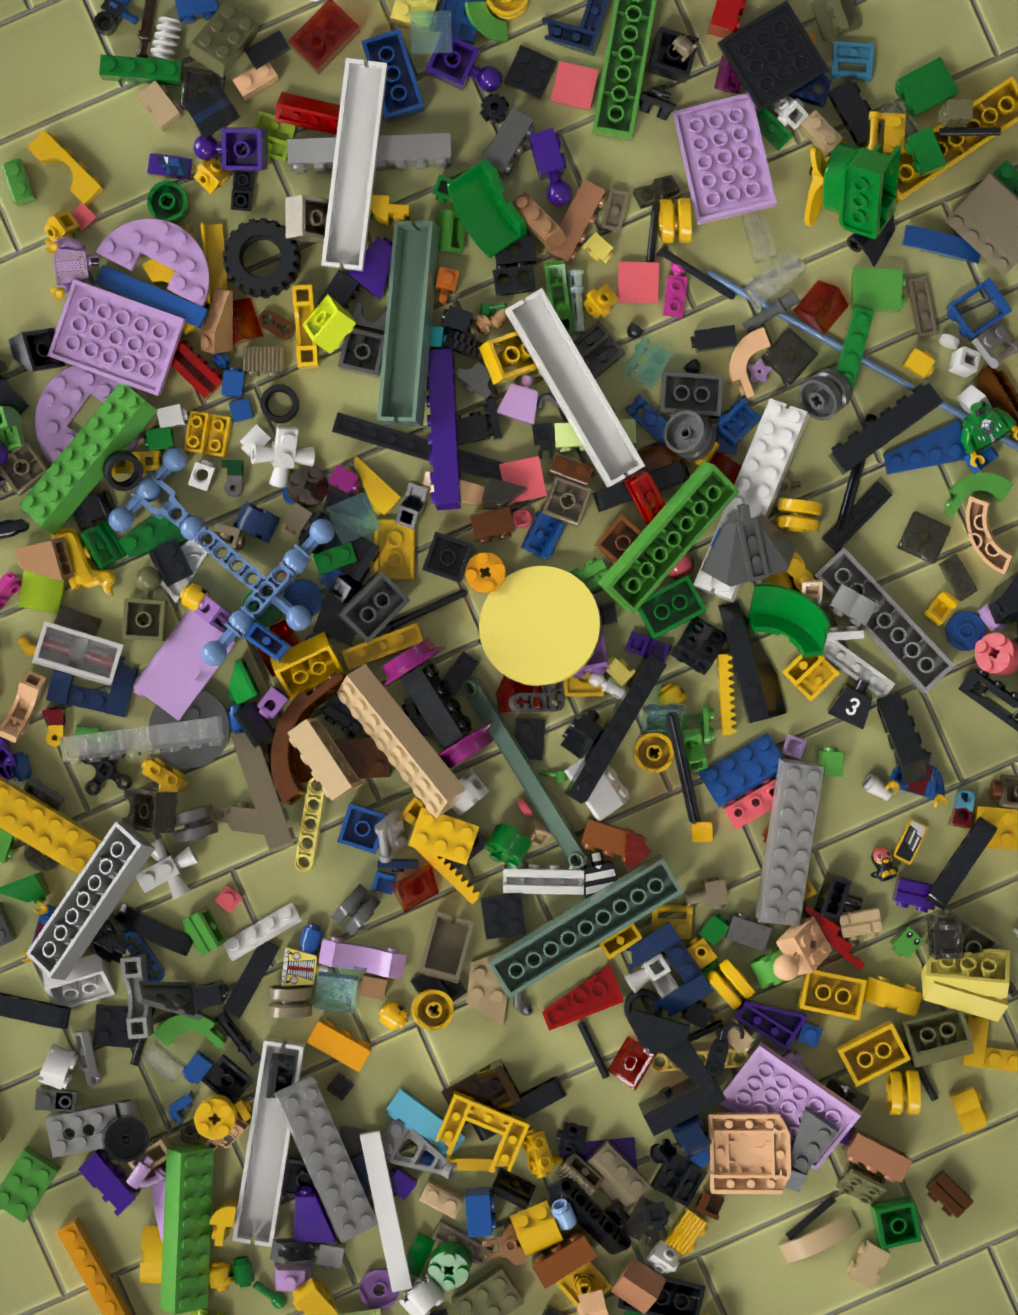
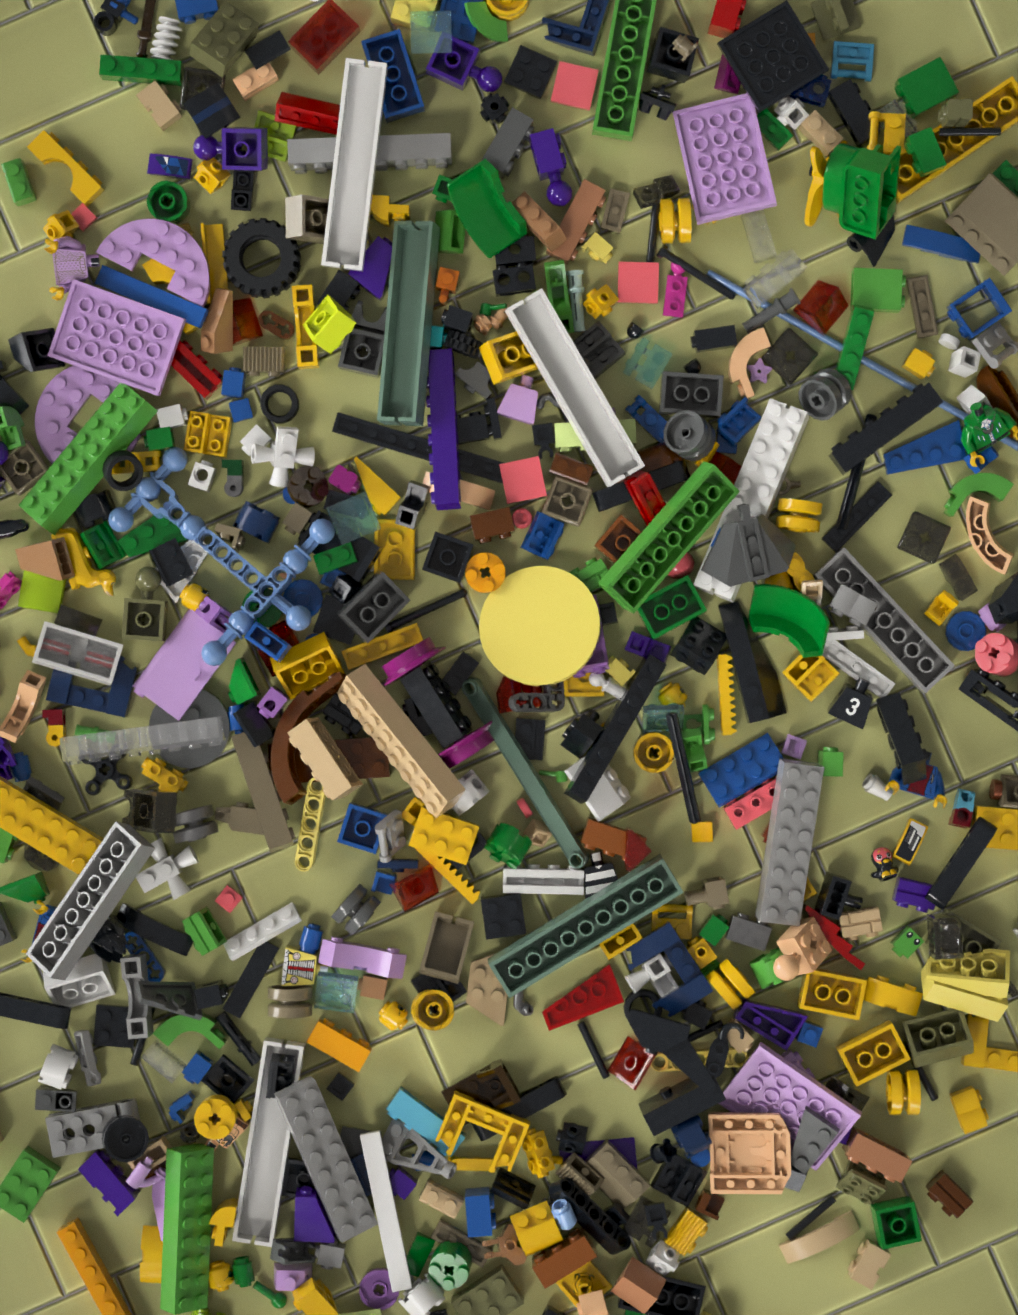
blue plate [212,352,230,370] -> none
clear smoke slope [482,477,528,509] -> none

